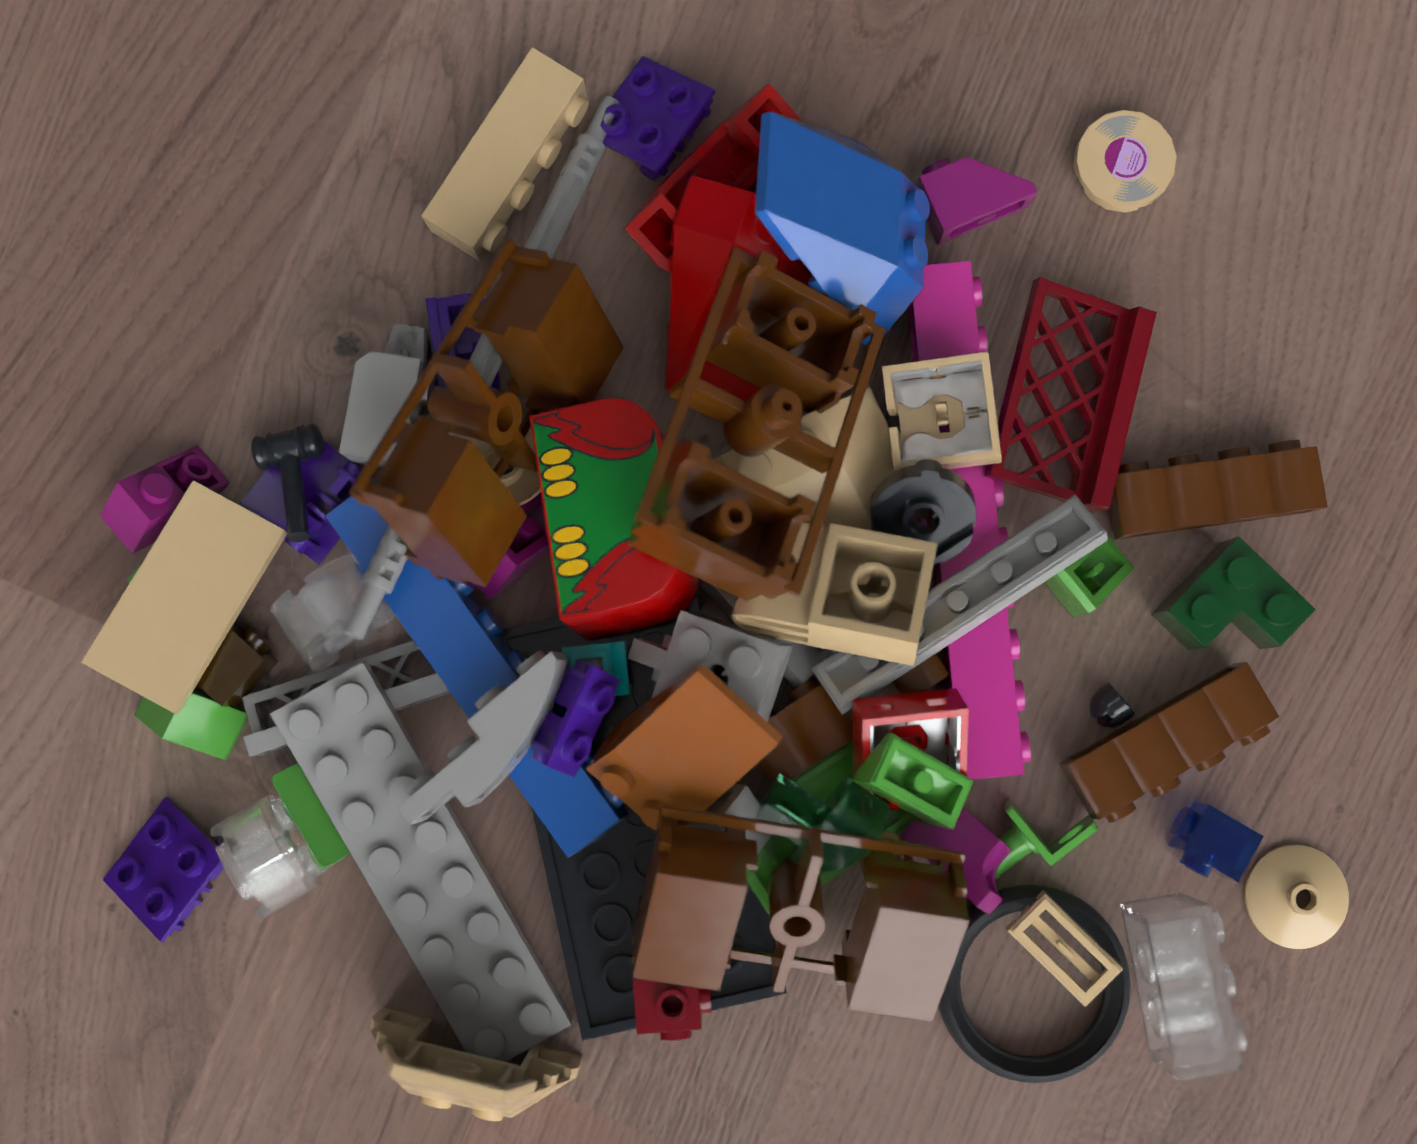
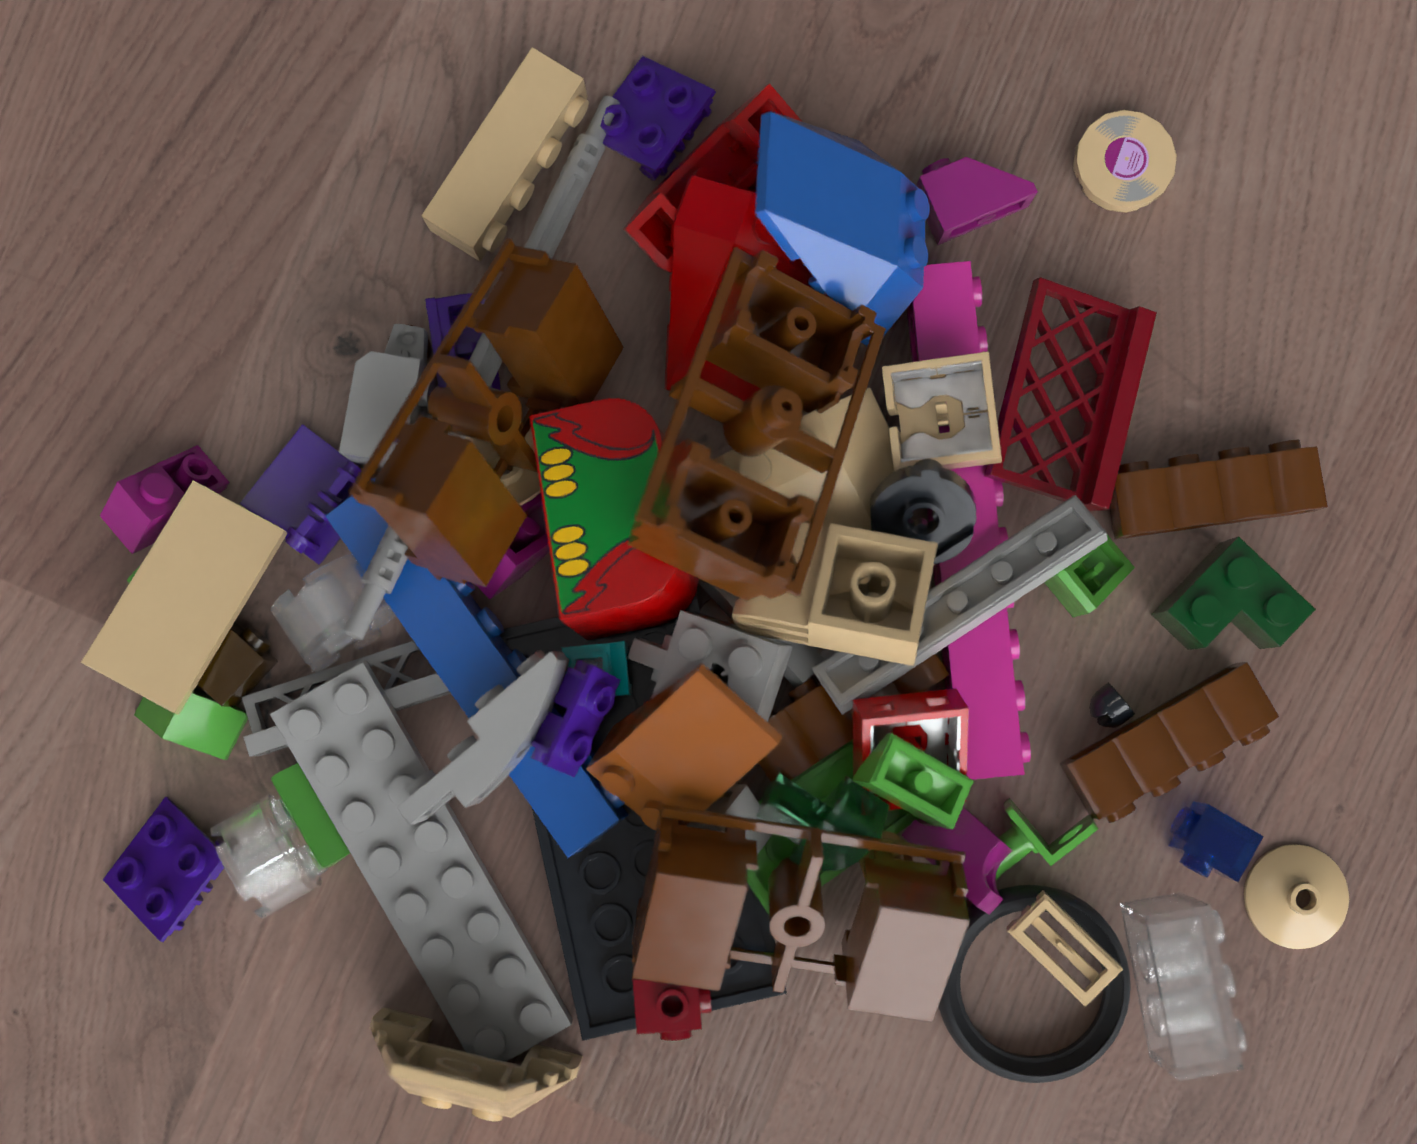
black piece [251,423,325,542] -> none

